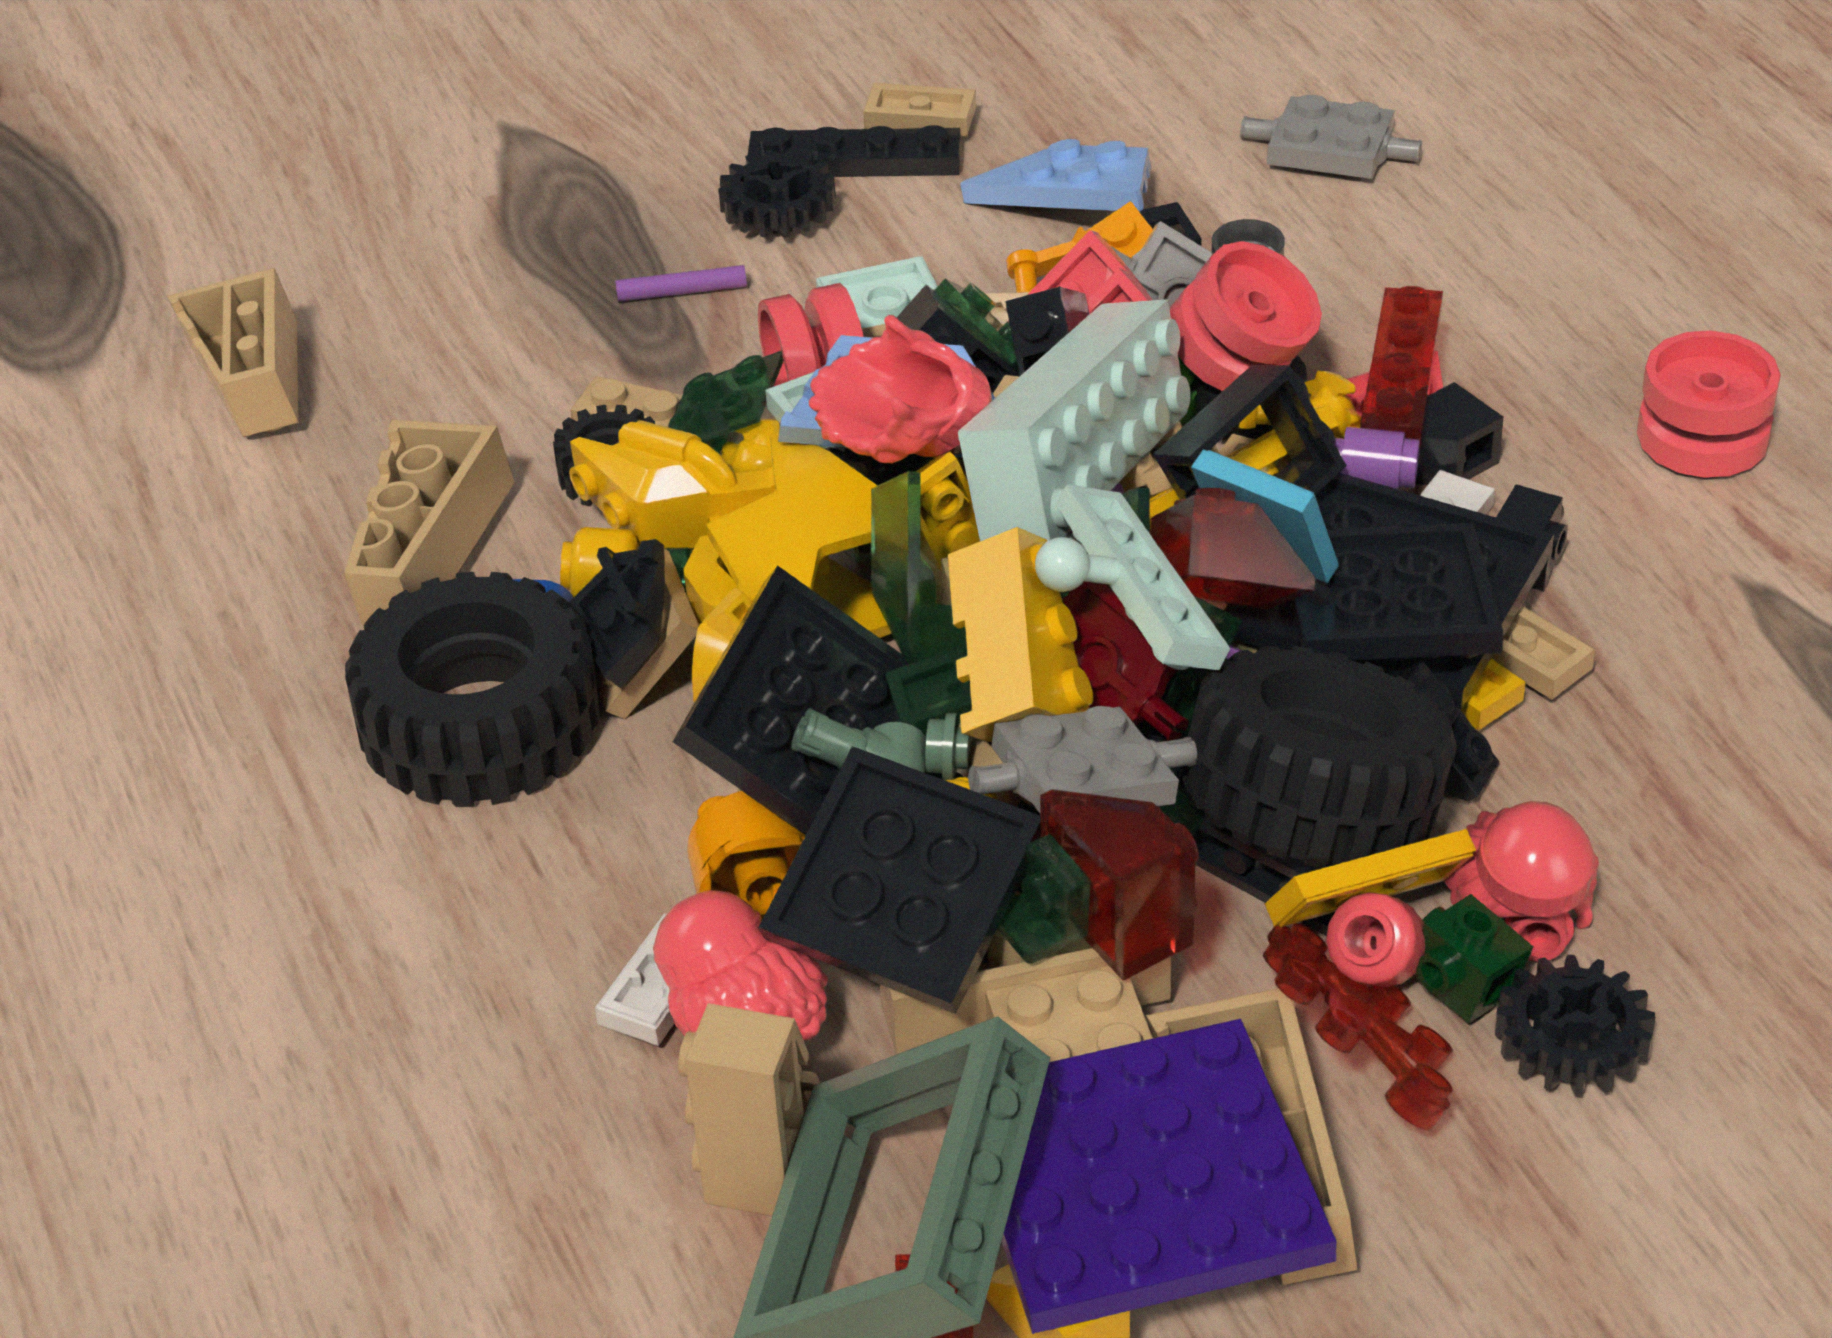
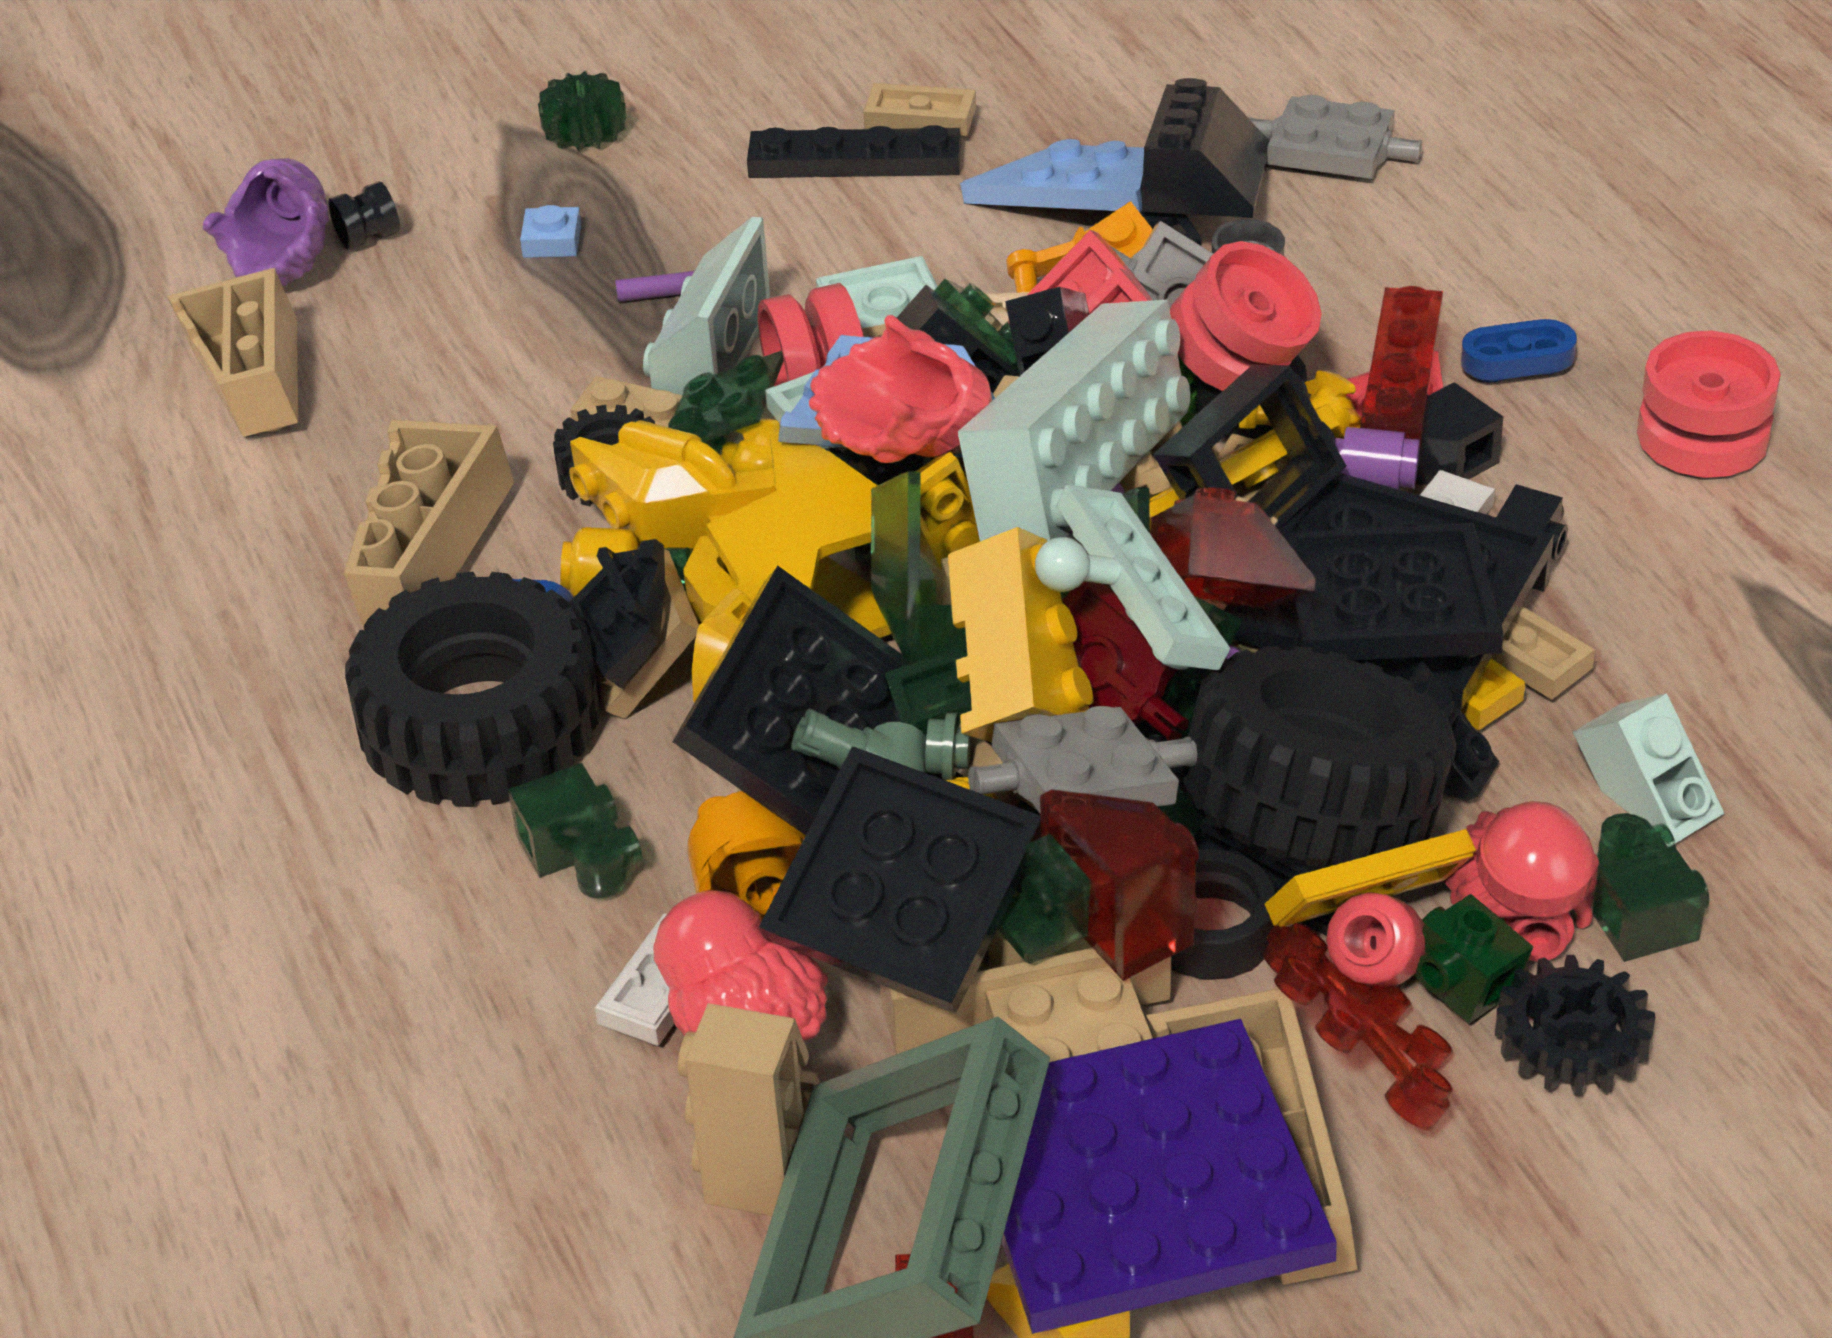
black gear [718,150,836,237] -> none
medium azure tile [1191,449,1339,583] -> none
none -> medium lavender hair [203,158,329,286]
none -> black wheel [328,181,400,250]
none -> clear green brick [508,763,643,898]
none -> light blue plate [520,205,581,258]
none -> clear green gear [538,70,627,152]
none -> light aqua slope [643,216,770,410]
none -> black slope [1142,78,1270,218]
none -> black tyre [1148,849,1276,979]
none -> blue plate [1461,319,1577,382]
none -> light aqua slope [1573,693,1724,844]
none -> clear green brick [1592,813,1710,962]

